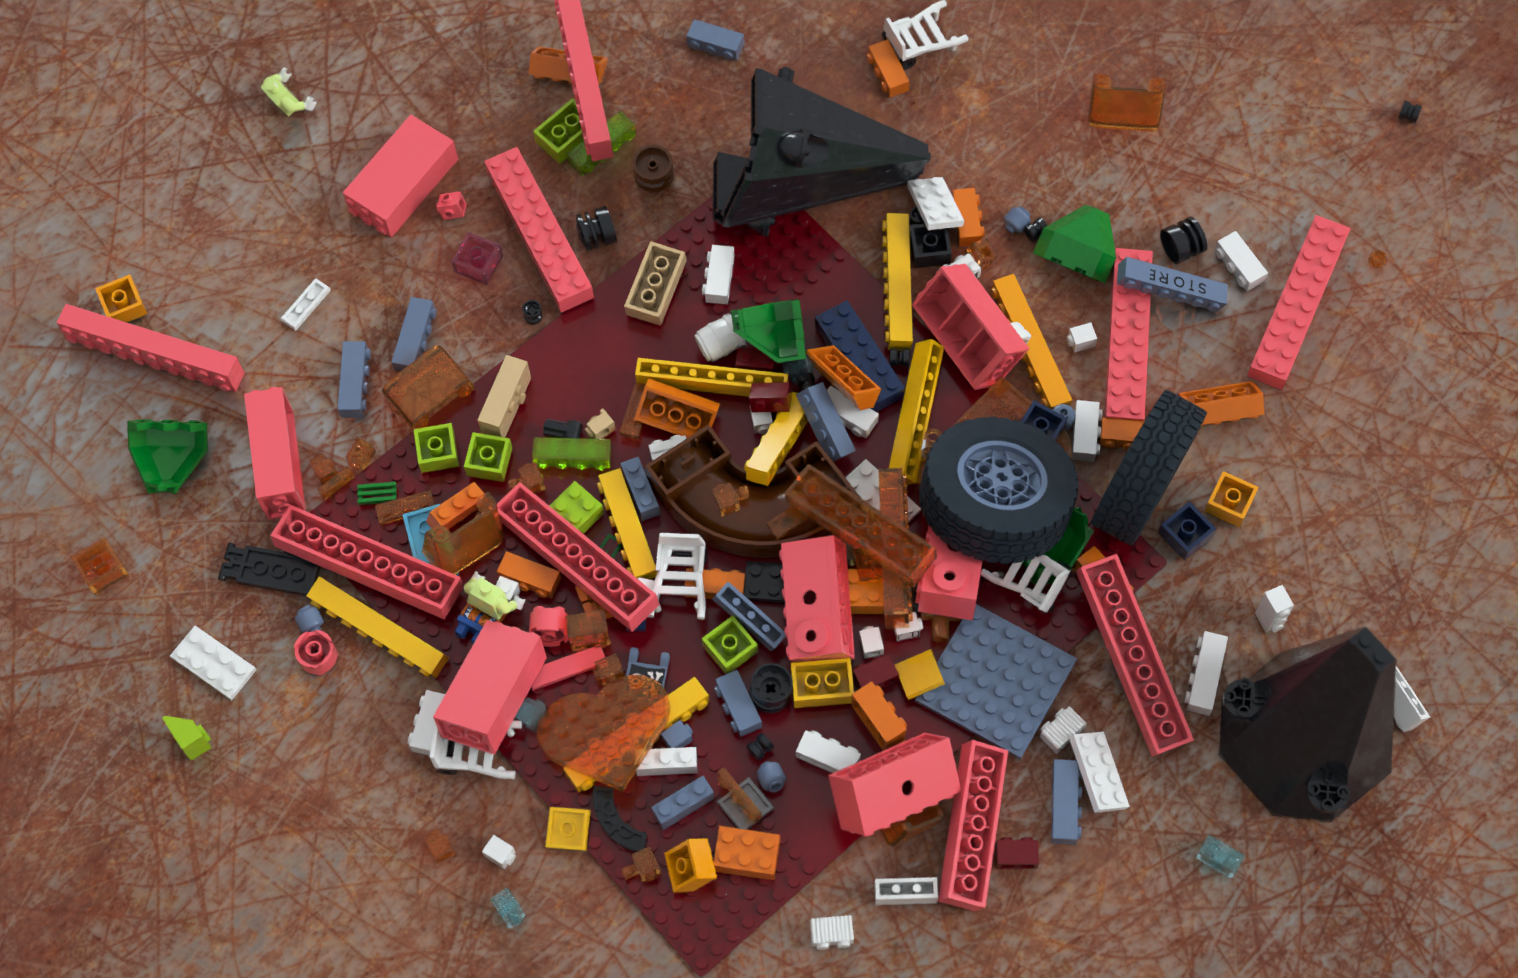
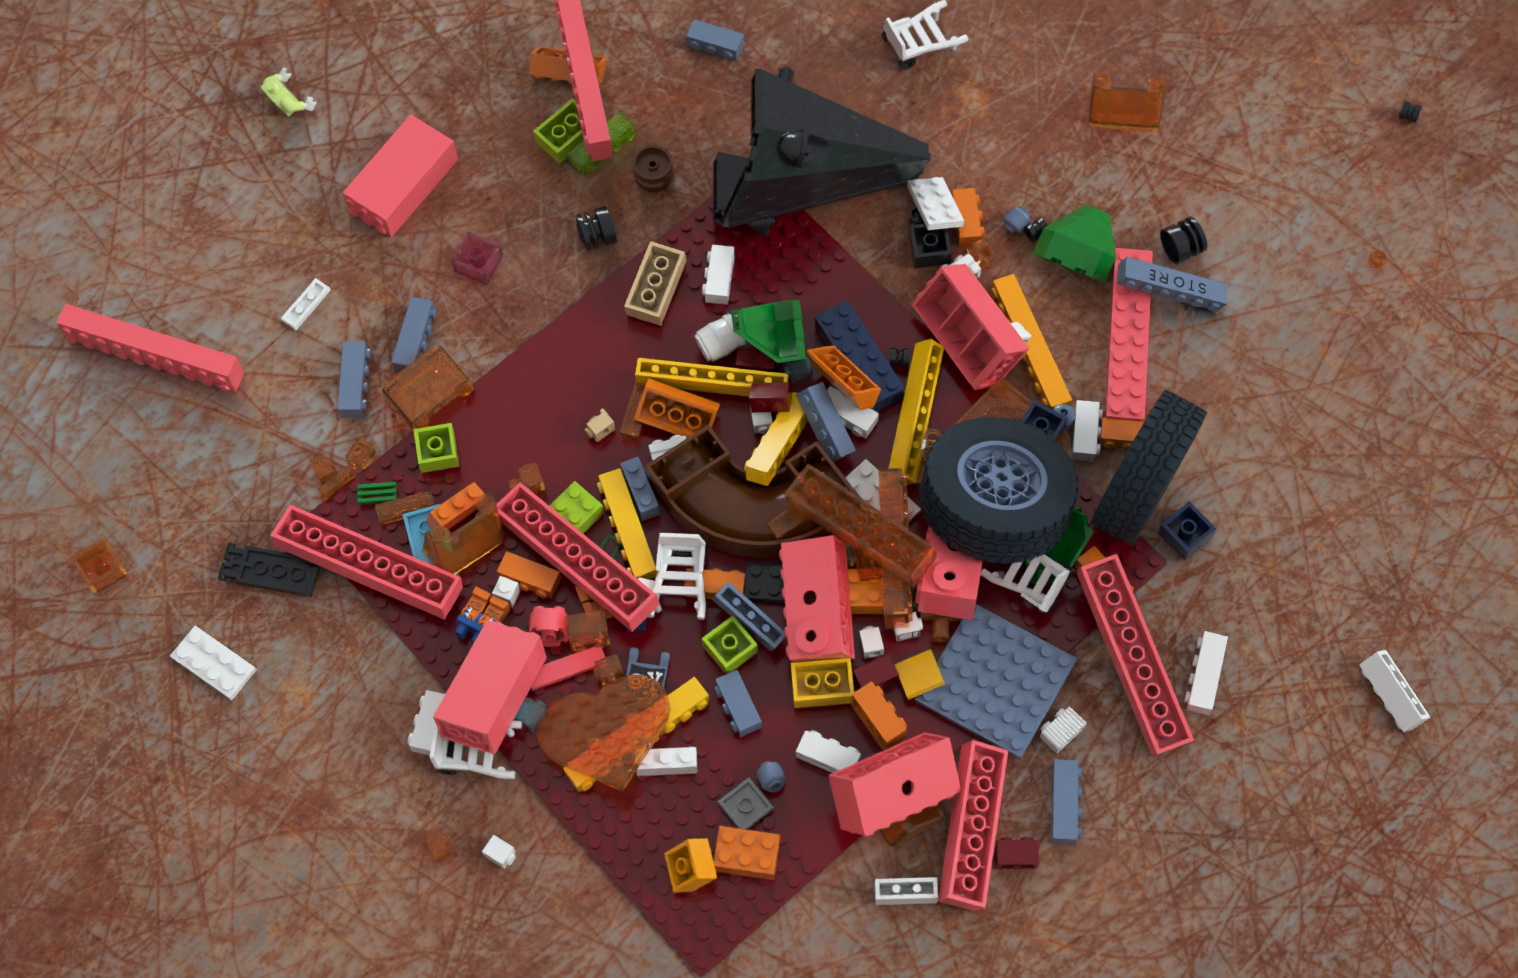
light orange brick [95,274,148,323] -> none
green panel [127,419,208,494] -> none
lime slope [162,716,212,761] -> none
coral container [244,387,306,520] -> none
coral brick [294,630,338,676] -> none
sand blue head [295,605,324,633] -> none
yellow brick [306,576,449,678] -> none
coral brick [436,191,467,220] -> none
lime brick [464,432,512,482] -> none
yellowish green torso [464,571,526,621] -> none
tan brick [478,355,531,437] -> none
coral brick [484,147,594,312] -> none
clear light blue brick [490,888,526,928] -> none
black wheel [522,300,543,325] -> none
clear neon green brick [532,437,612,470] -> none
black piece [543,419,583,445] -> none
yellow tile [545,807,590,851] -> none
black tile [593,786,647,854] -> none
clear orange brick [622,846,661,882] -> none
sand blue brick [651,776,715,830] -> none
sand blue brick [661,720,693,748] -> none
clear orange brick [712,482,749,517] -> none
clear orange plate [717,767,762,823] -> none
black wheel [746,733,774,761] -> none
black wheel [749,663,793,714] -> none
black wheel [796,372,816,392] -> none
white brick [810,915,854,950] -> none
orange brick [866,39,910,98] -> none
yellow brick [882,213,913,351] -> none
white brick [1066,323,1097,353] -> none
white plate [1069,732,1130,813] -> none
orange slope [1178,381,1265,427] -> none
clear light blue brick [1196,835,1245,879] -> none
light orange brick [1204,471,1259,528] -> none
white brick [1215,231,1268,291] -> none
black piece [1219,627,1396,823] -> none
coral brick [1247,215,1351,390] -> none
white brick [1255,585,1294,633] -> none

